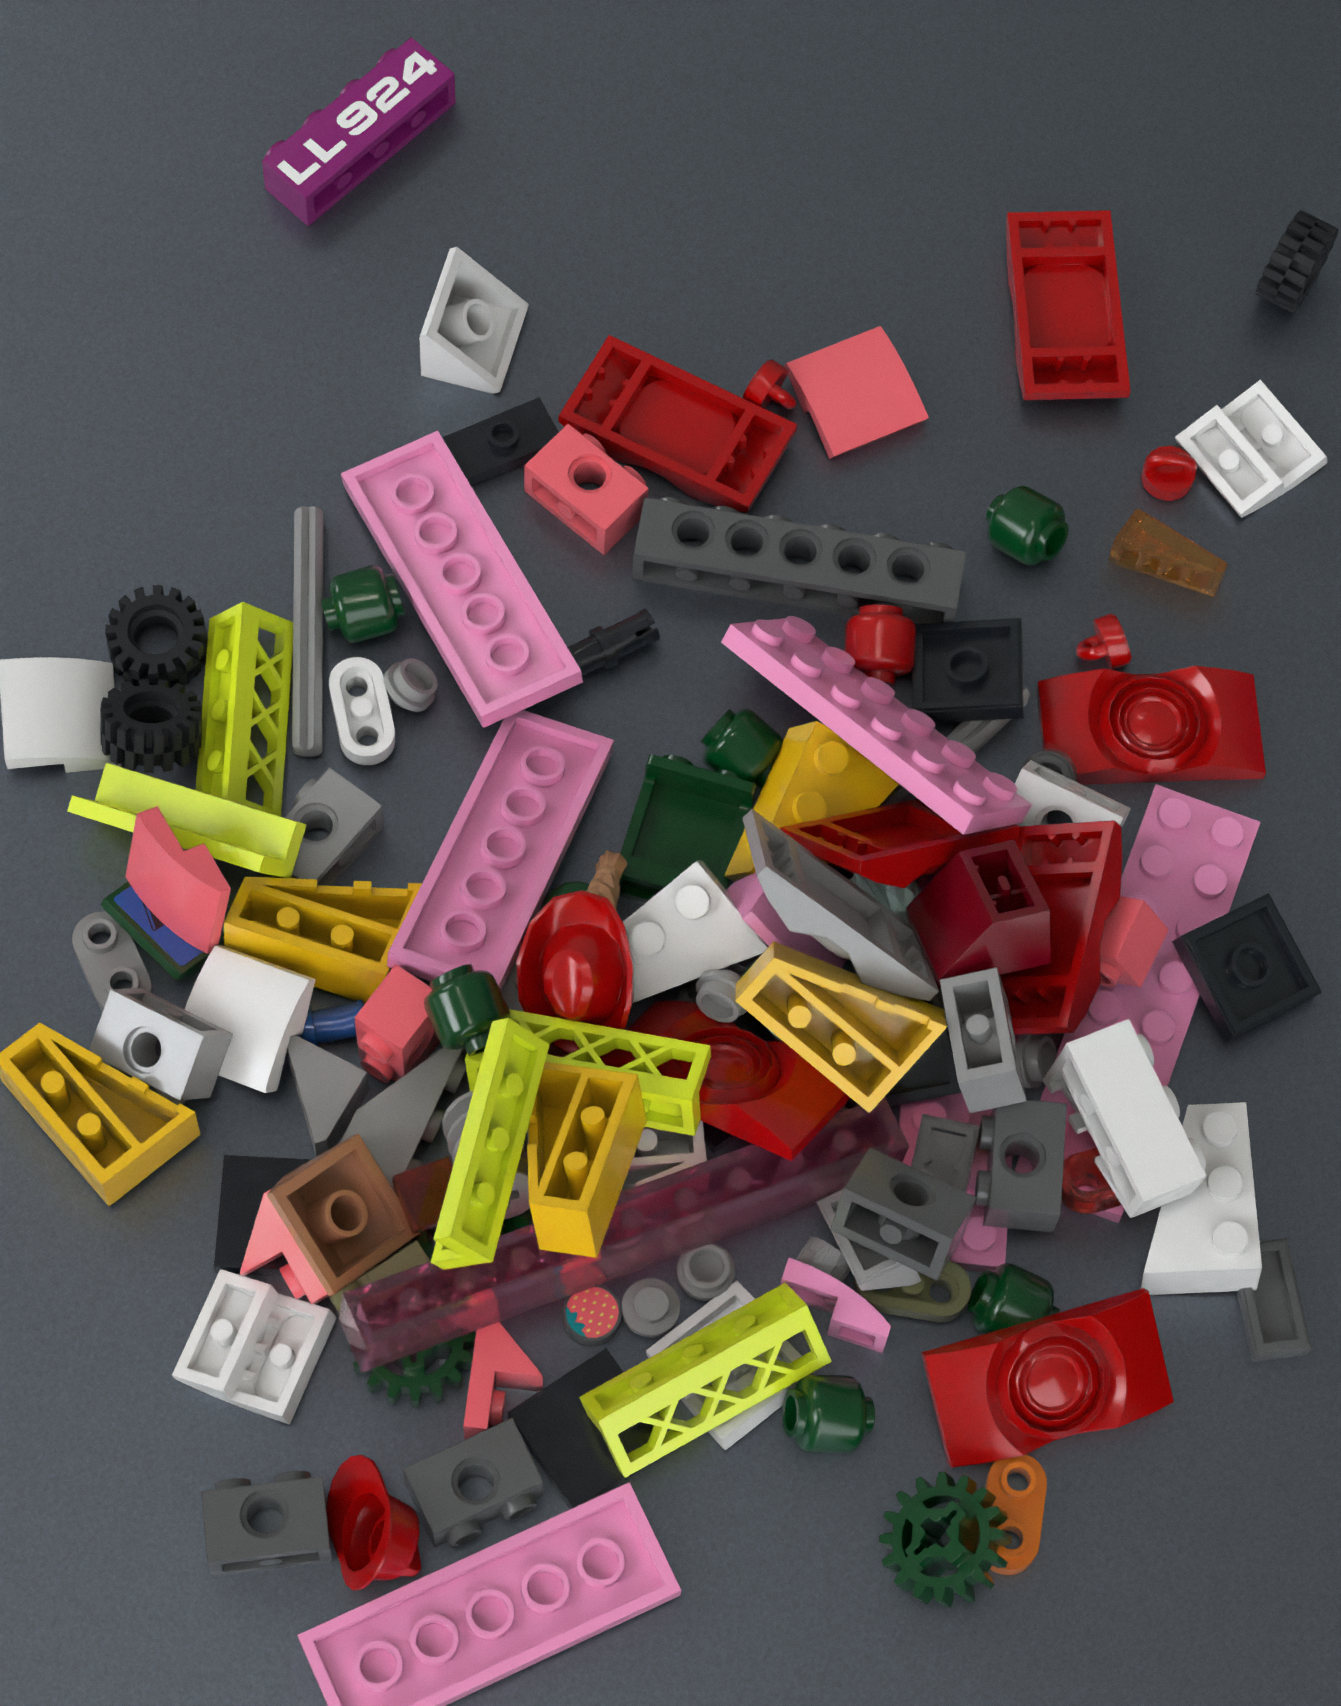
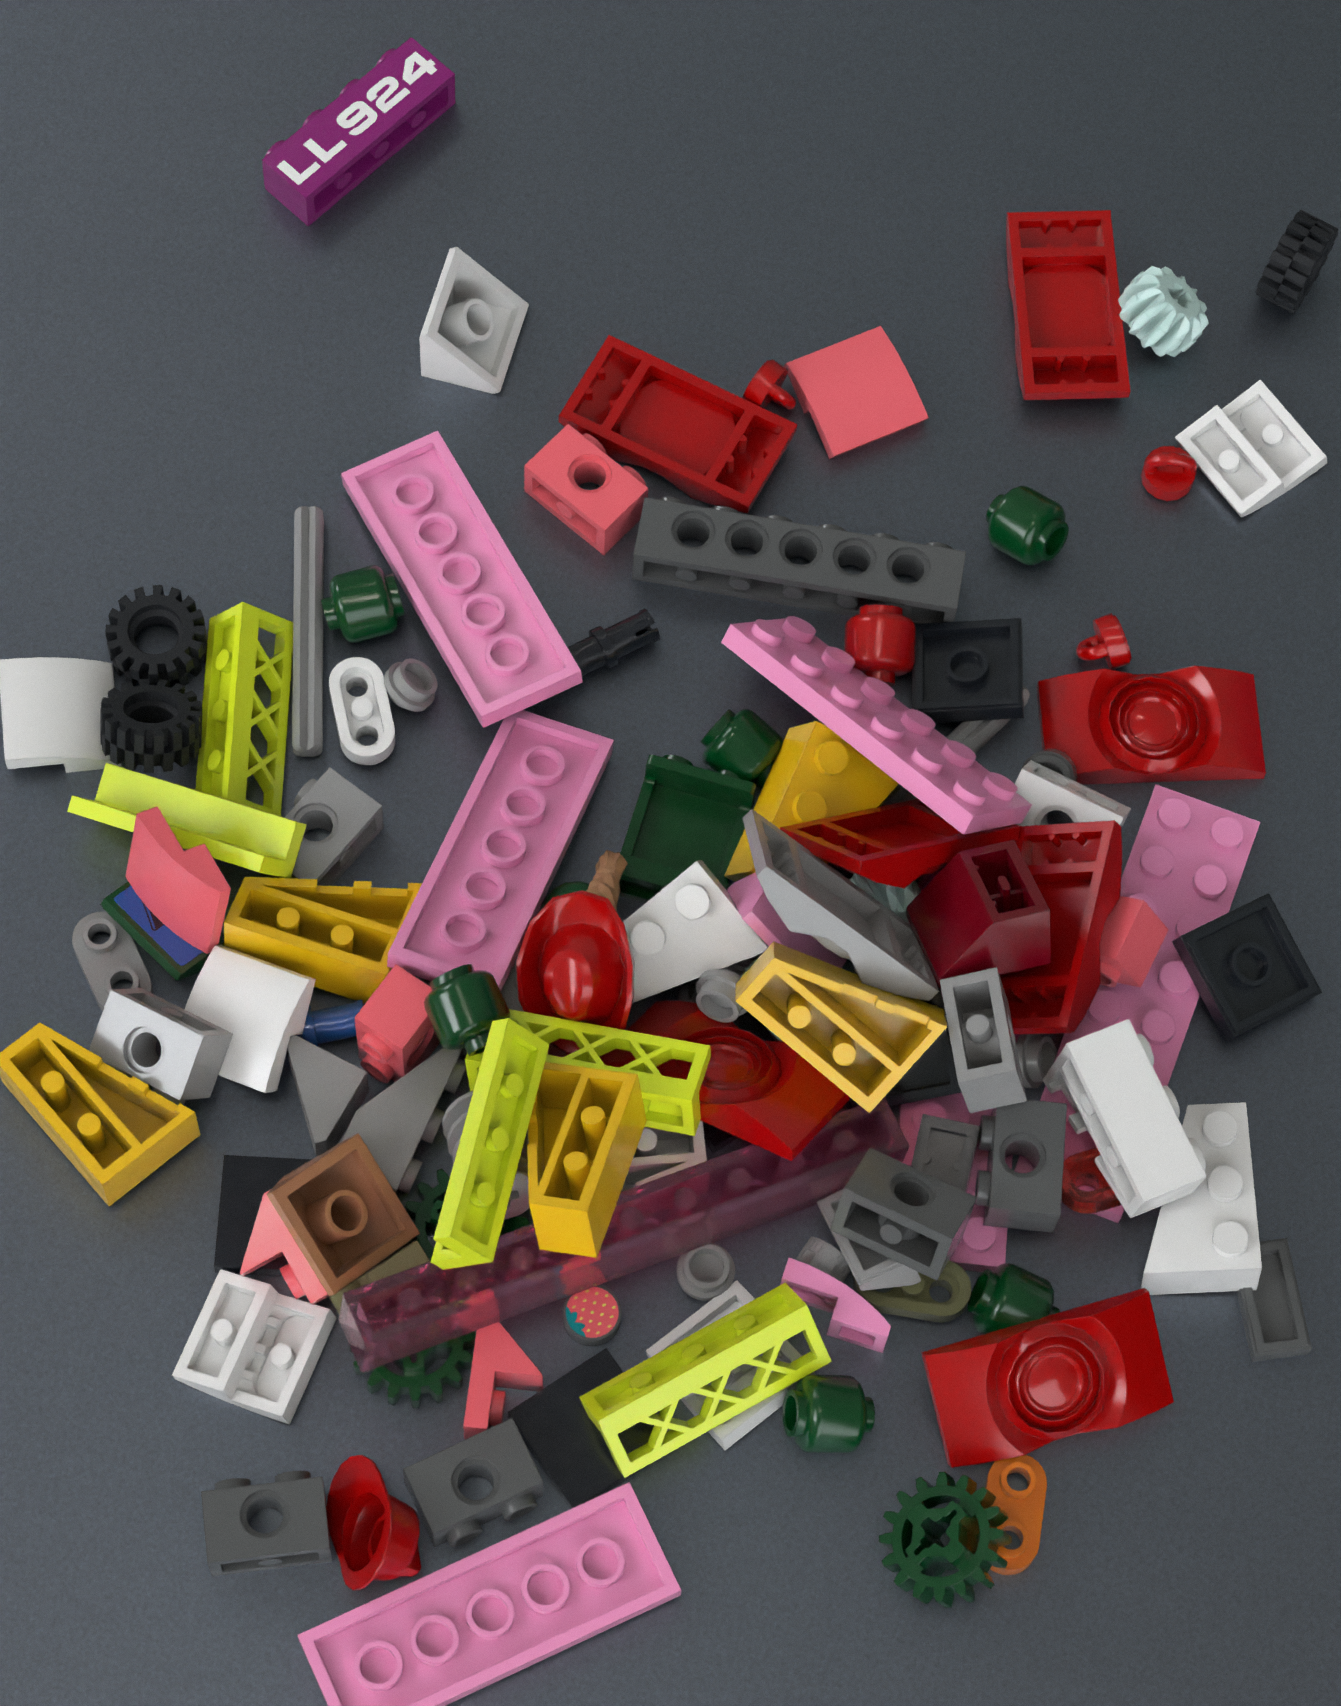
clear red tile [391,1156,453,1235] -> none
black plate [443,397,559,486] -> none
light grey plate [621,1278,680,1338] -> none
clear orange slope [1108,508,1228,597] -> none
none -> light aqua gear [1118,266,1209,357]

